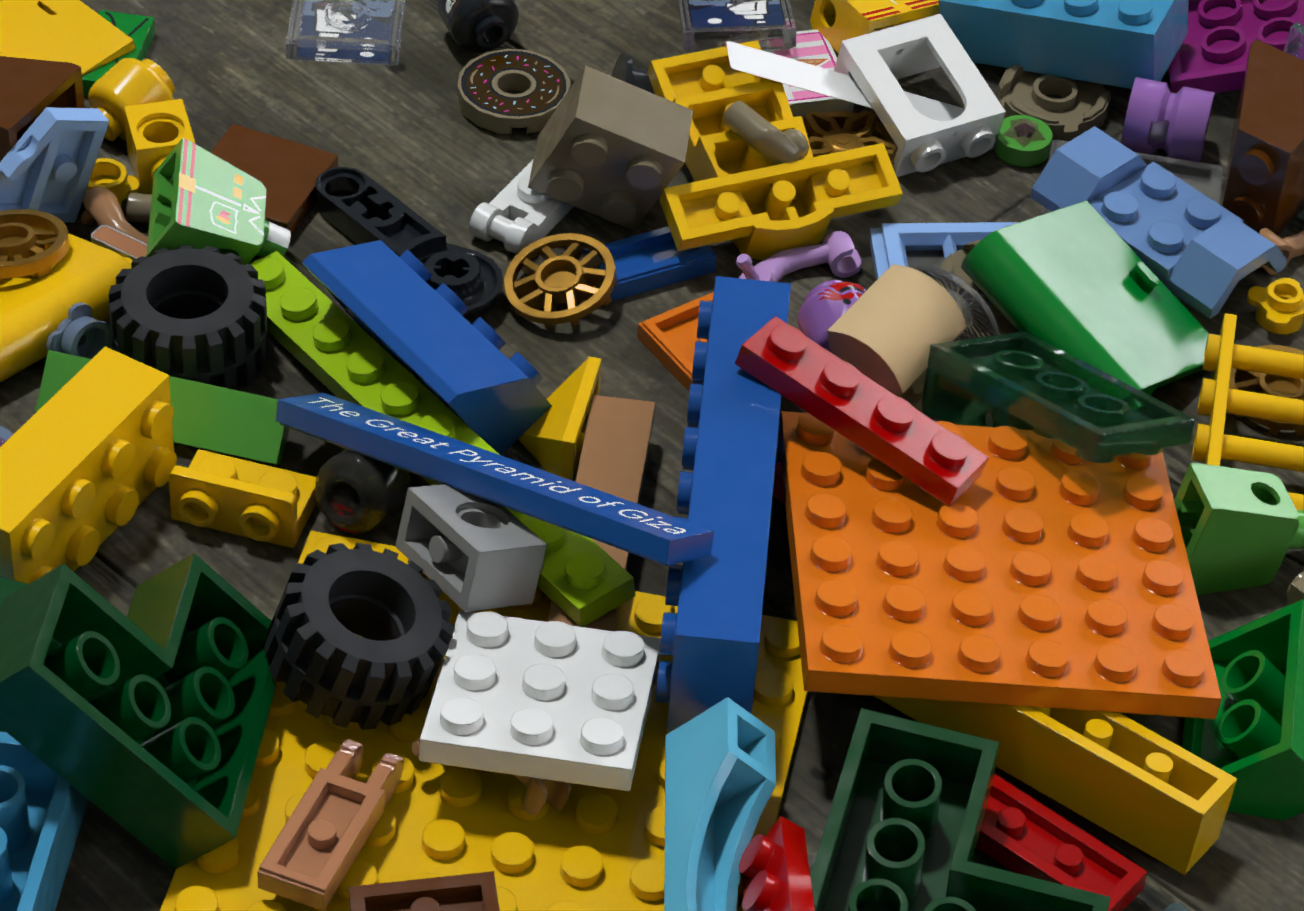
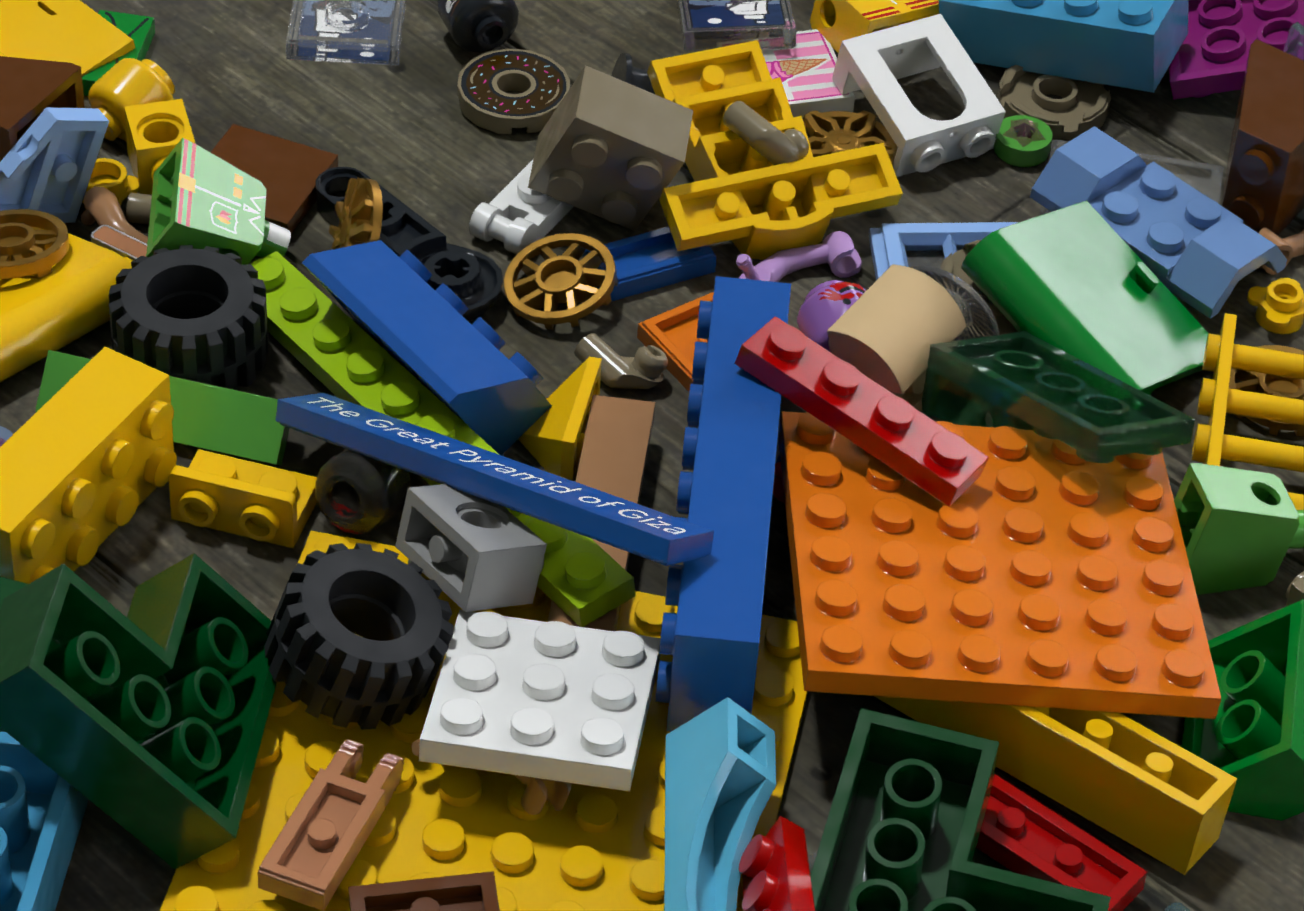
sand blue plate [46,302,113,359] -> none
white sticker [726,41,964,121] -> none
medium lavender wheel [1121,77,1215,165] -> none
none -> pearl gold wheel [329,178,383,250]
none -> dark tan arm [574,333,668,390]

